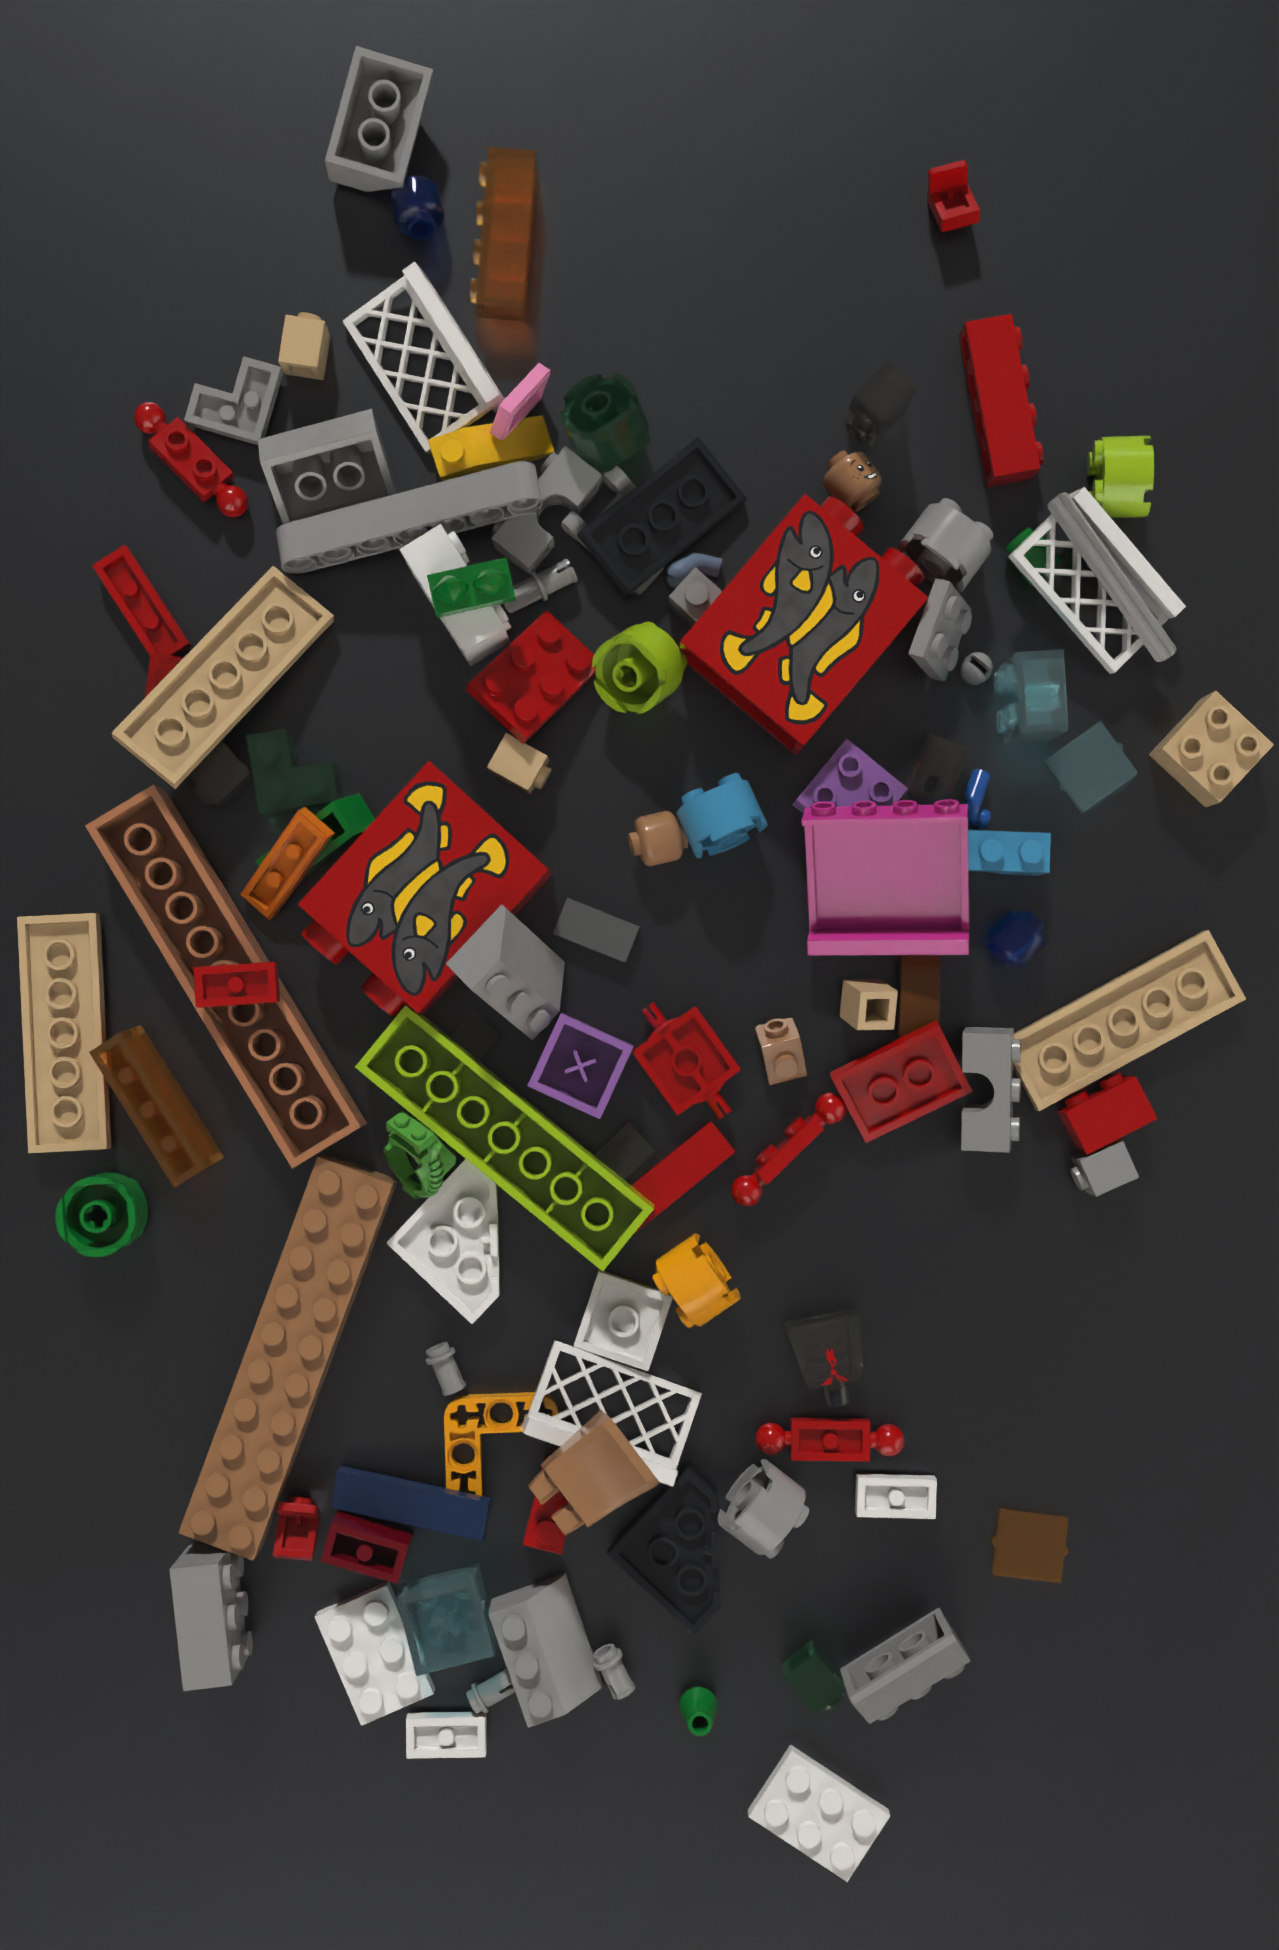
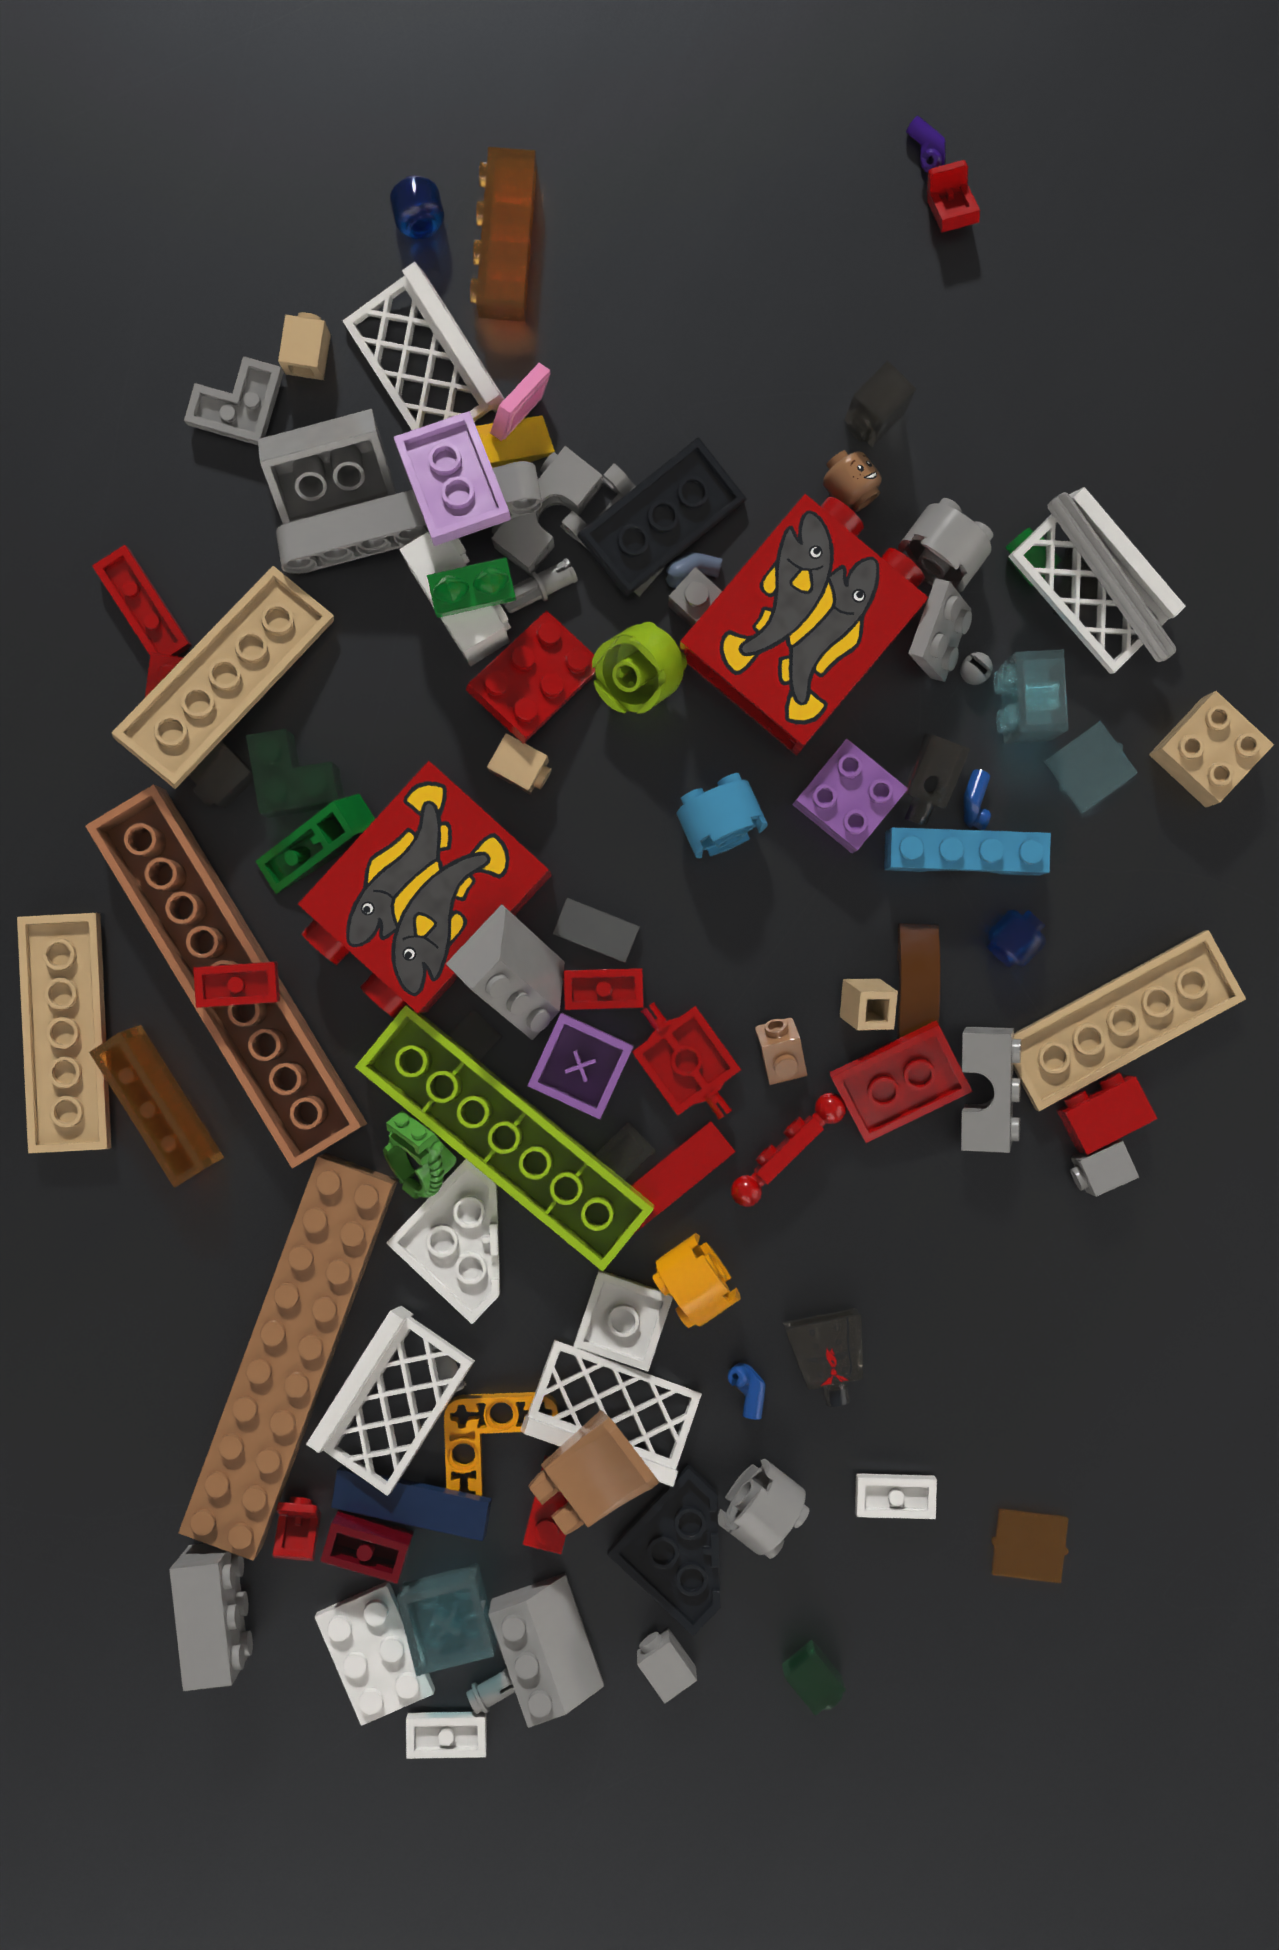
green brick [55,1172,148,1257] -> none
red plate [134,402,248,517] -> none
orange tile [240,807,334,920] -> none
light grey slope [325,46,434,192] -> none
clear green brick [559,373,650,472] -> none
light grey pin [593,1644,635,1700] -> none
medium nougat head [628,811,688,866] -> none
green cone [679,1687,718,1736] -> none
white plate [748,1744,890,1882] -> none
red plate [755,1417,905,1462] -> none
dark pink panel [801,799,969,955] -> none
light grey slope [840,1607,971,1724] -> none
red brick [959,314,1044,488] -> none
lime brick [1087,436,1154,518] -> none
none -> white fence [306,1306,475,1496]
none -> lavender plate [394,411,511,546]
none -> red plate [564,968,644,1010]
none -> light grey brick [637,1628,697,1704]
none -> blue arm [727,1363,766,1420]
none -> dark purple arm [906,115,946,173]

